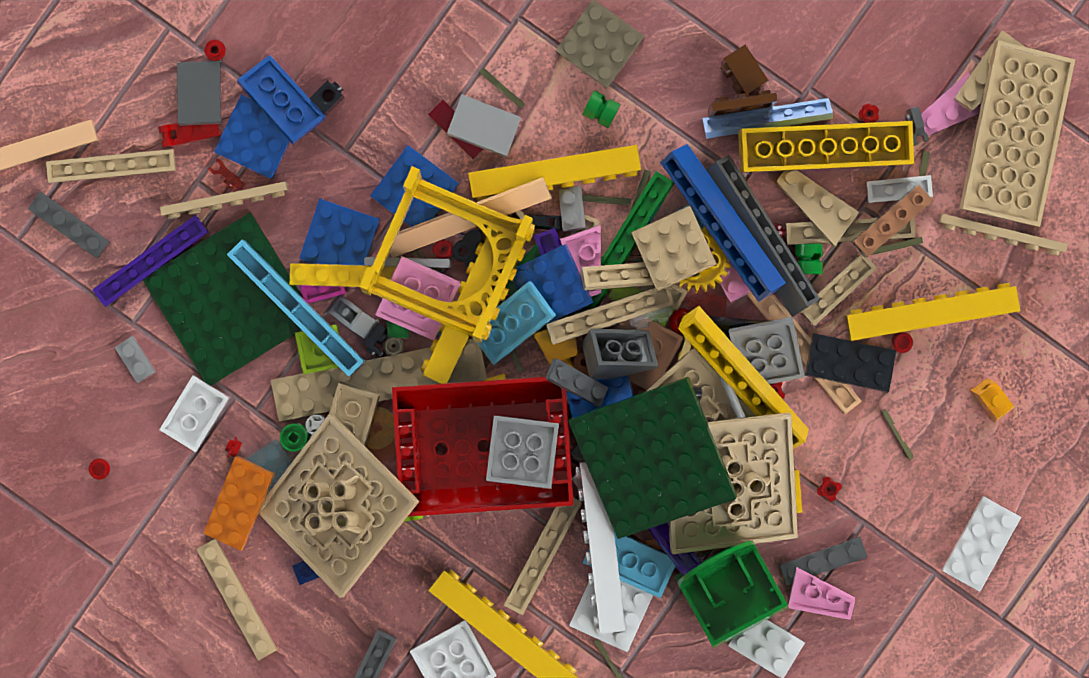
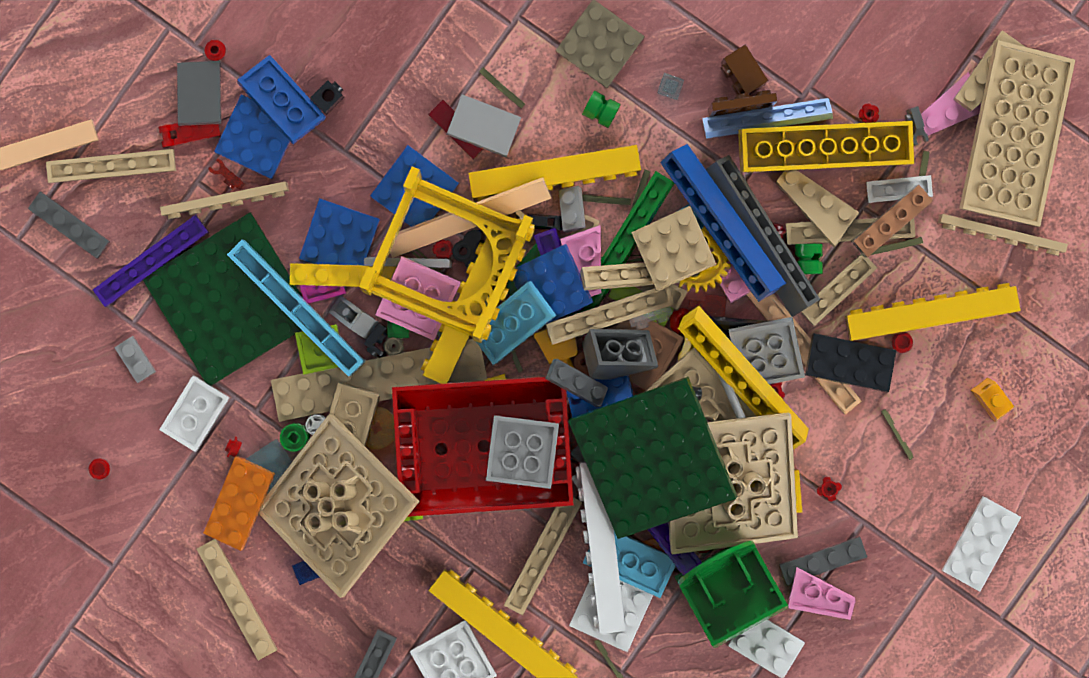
none -> clear light blue tile [657,73,684,100]

